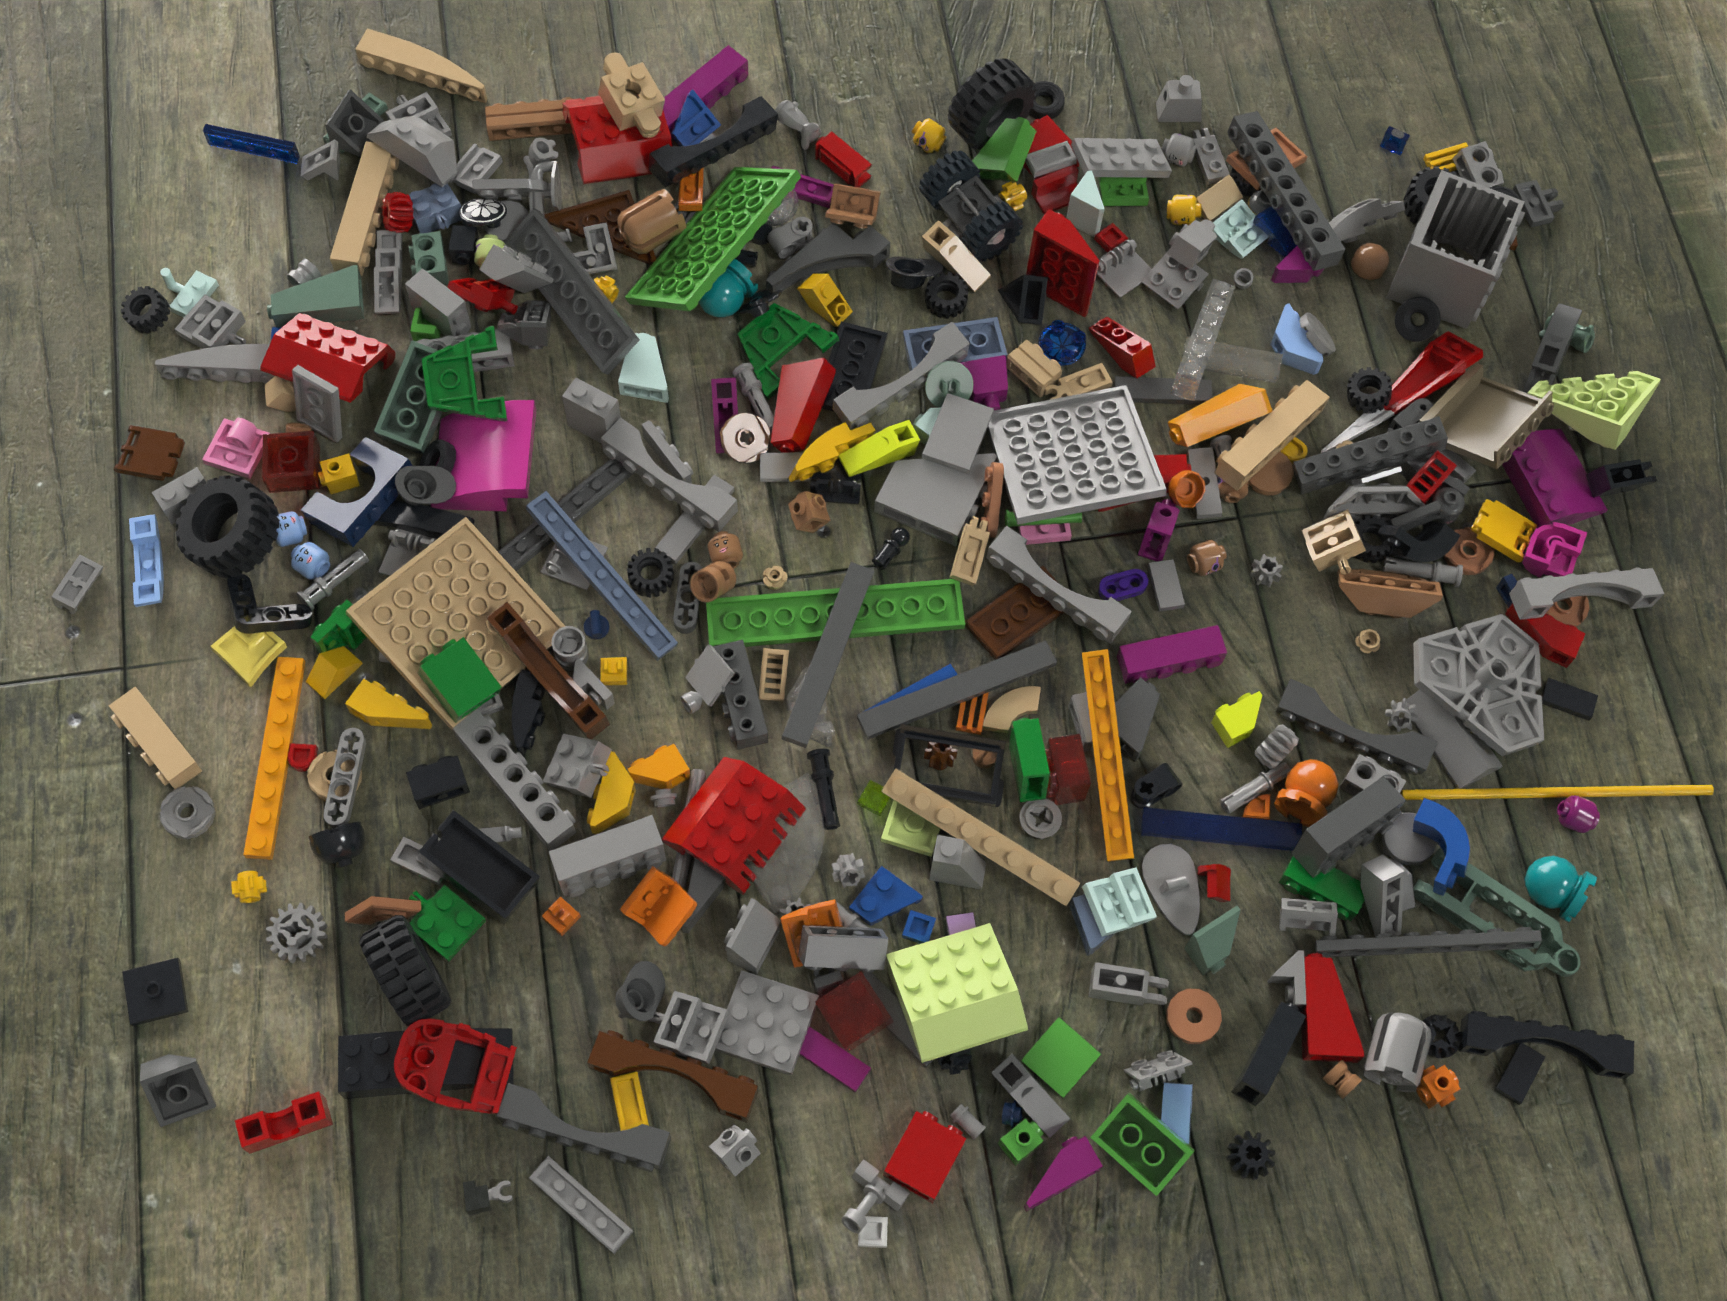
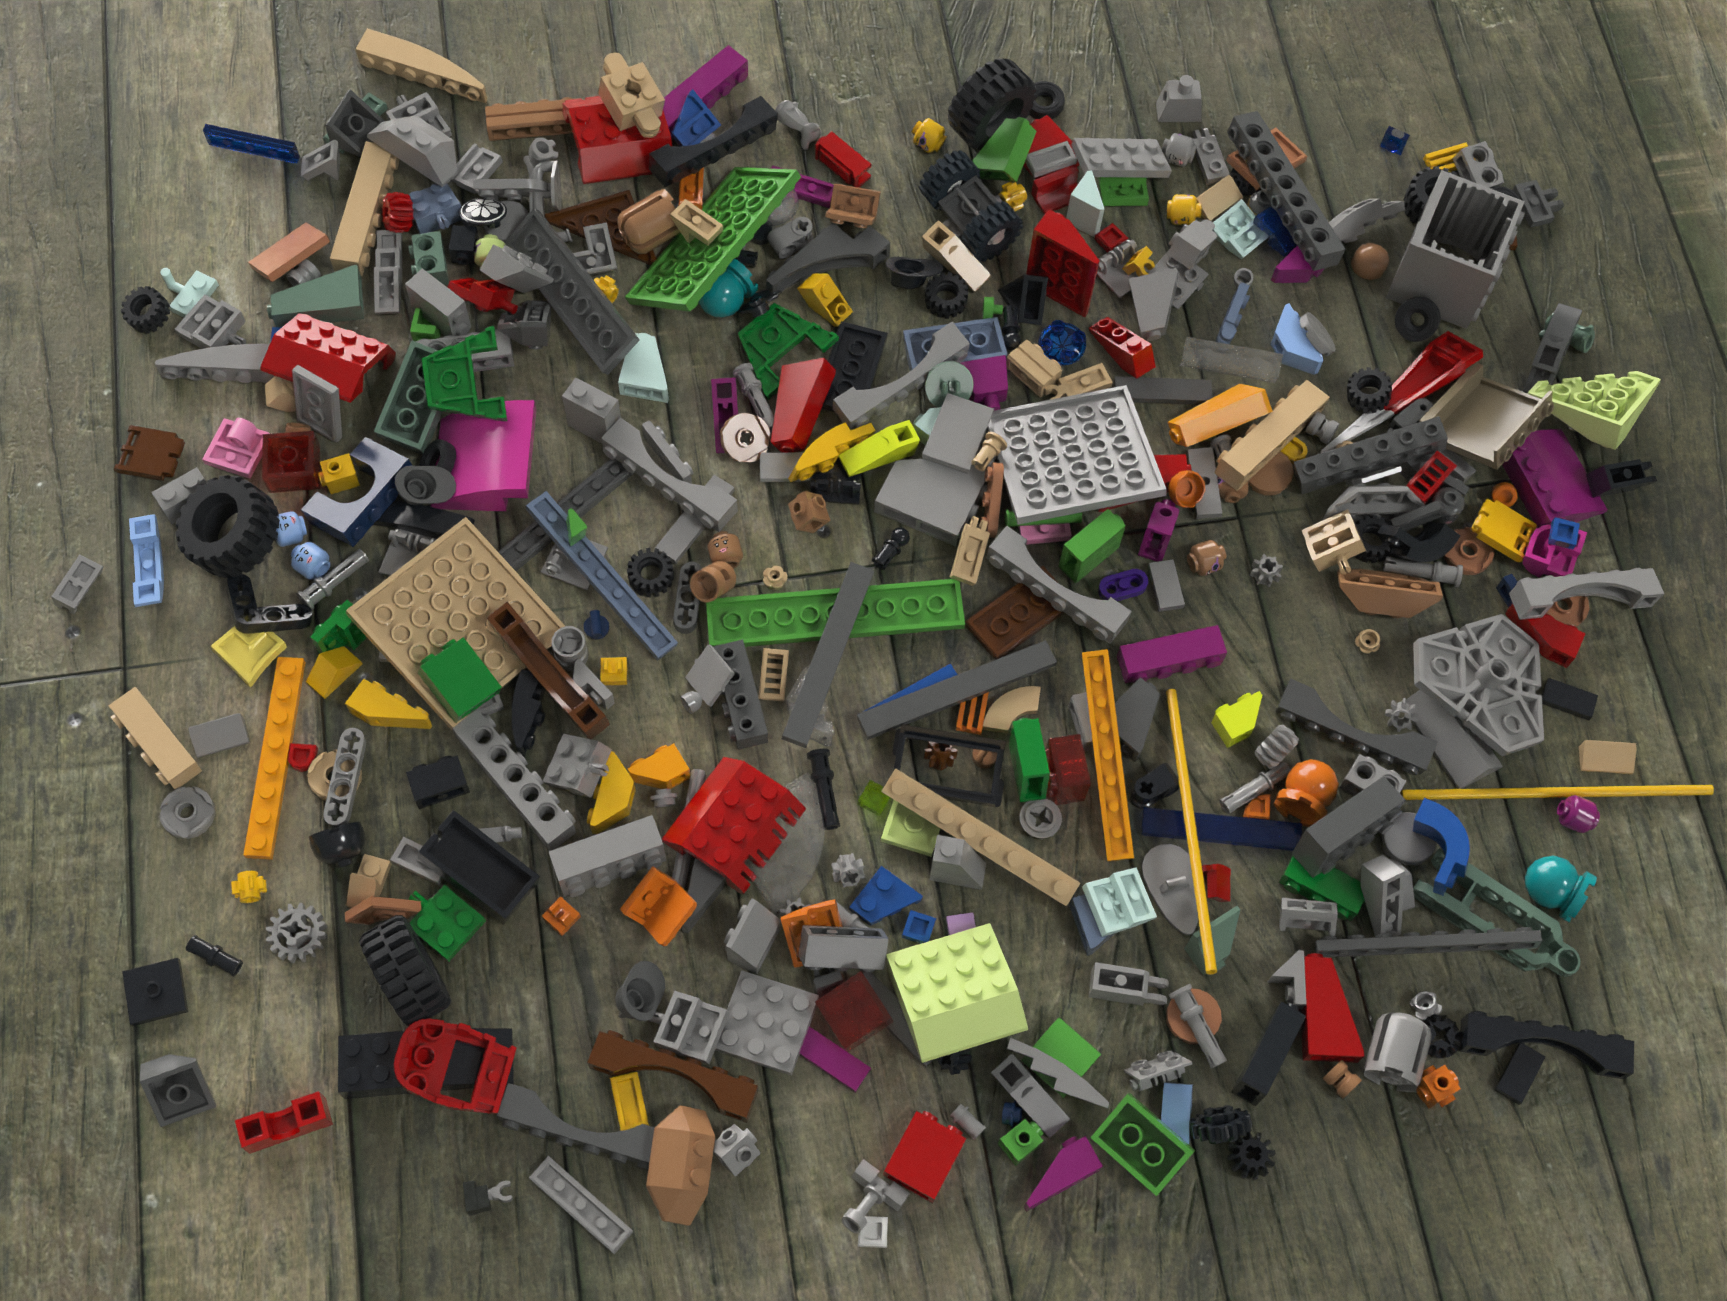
clear arch [1170,279,1235,401] -> none
none -> black pin [186,935,243,977]
none -> light grey slope [188,713,250,758]
none -> nougat tile [248,222,330,282]
none -> tan slope [346,854,392,908]
none -> bright green slope [566,508,587,546]
none -> medium nougat wedge [646,1105,715,1226]
none -> tan slope [670,199,723,246]
none -> tan pin [971,432,1007,471]
none -> bright green tile [982,297,1003,319]
none -> black pin [1002,305,1021,351]
none -> light grey slope [1007,1038,1110,1109]
none -> bright green brick [1058,509,1126,583]
none -> yellow tile [1122,246,1155,277]
none -> light grey slope [1129,268,1178,341]
none -> yellow piece [1166,689,1217,975]
none -> light grey pin [1169,984,1227,1069]
none -> black gear [1189,1105,1253,1144]
none -> sand blue hinge [1215,282,1250,349]
none -> light grey wheel [1305,411,1340,445]
none -> light grey plate [1410,991,1442,1020]
none -> orange tile [1491,482,1518,507]
none -> blue plate [1548,517,1580,550]
none -> tan slope [1579,740,1637,774]

